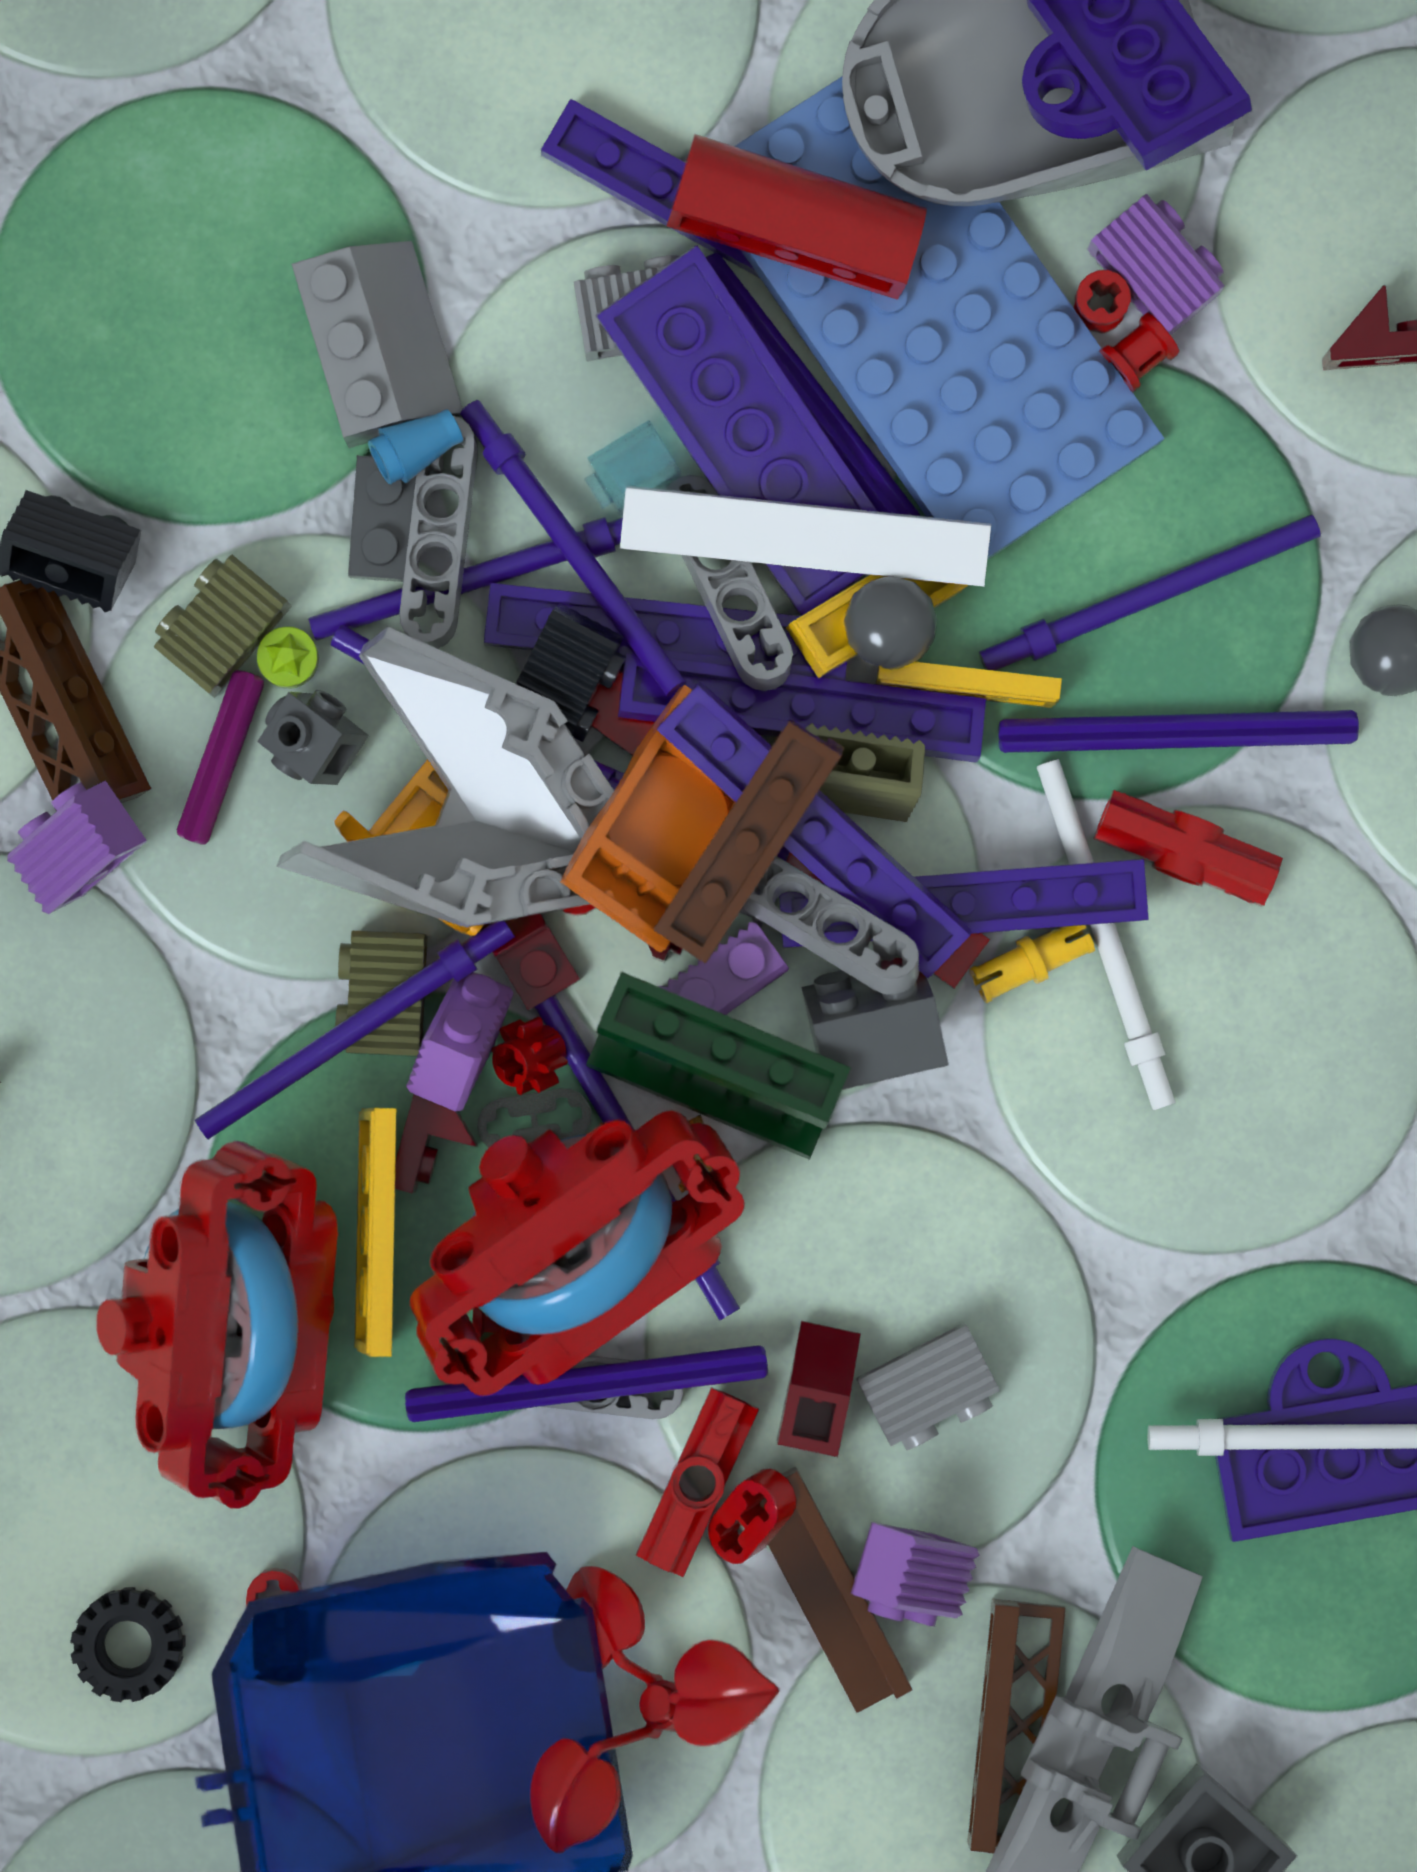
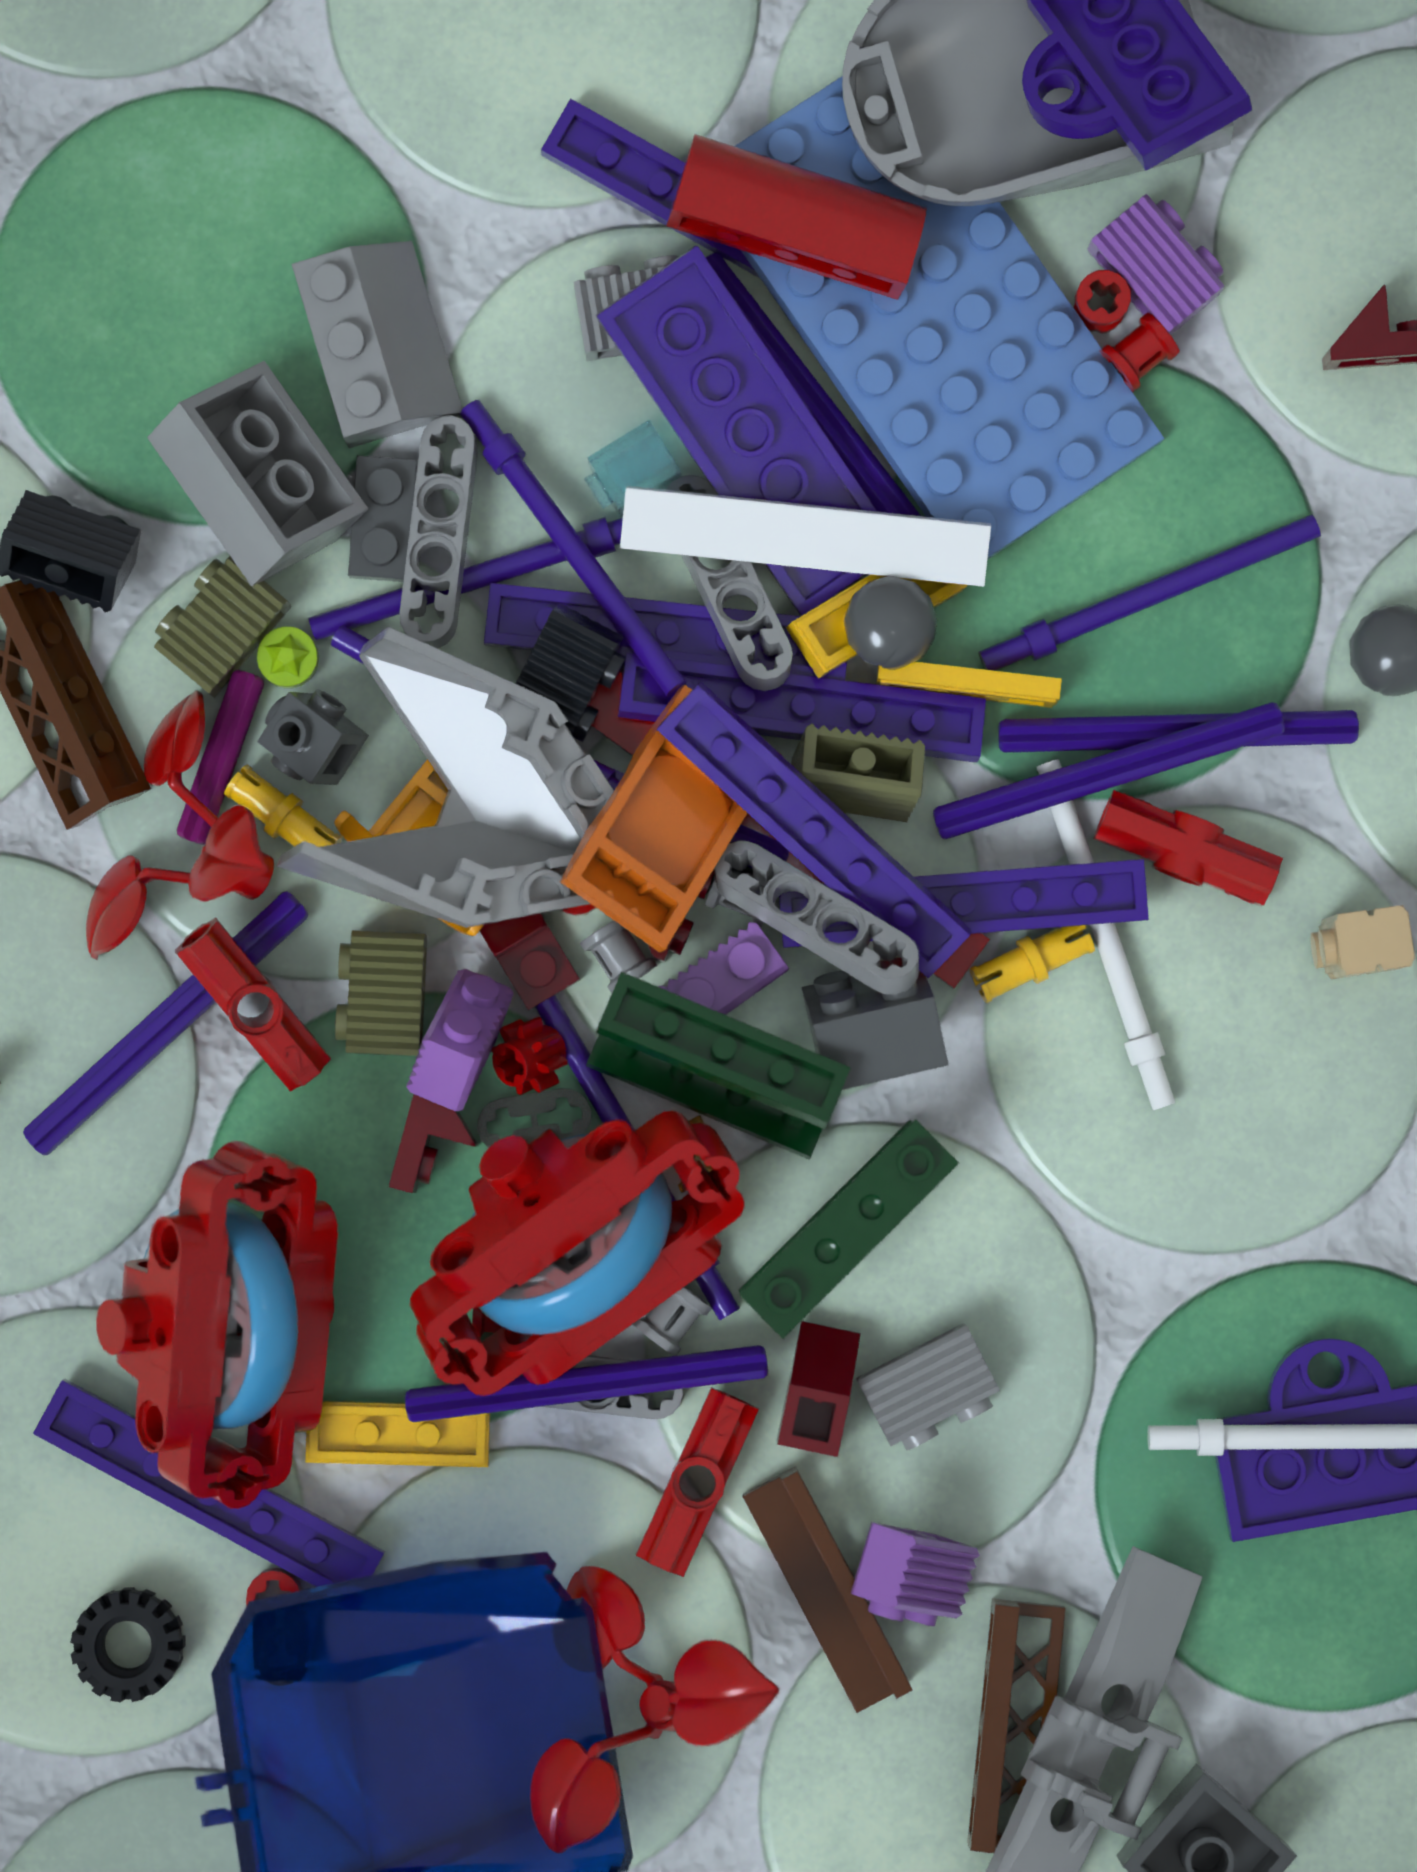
medium lavender brick [7,781,147,914] -> none
dark purple bar [195,920,515,1140] -> none
yellow tile [354,1108,396,1357] -> none
dark azure cone [368,409,463,484] -> none
reddish brown fence [654,719,844,964] -> none
red beam [708,1468,796,1564] -> none
none -> dark purple axle [23,891,309,1156]
none -> dark purple plate [33,1379,386,1607]
none -> red plant [86,690,274,960]
none -> light grey brick [147,361,368,586]
none -> red piece [175,917,331,1092]
none -> yellow pin [224,764,343,847]
none -> yellow tile [305,1401,490,1467]
none -> light grey bush [580,921,658,994]
none -> light grey bush [632,1287,712,1356]
none -> dark green fence [738,1119,959,1339]
none -> dark purple axle [933,702,1285,839]
none -> tan brick [1310,905,1415,979]

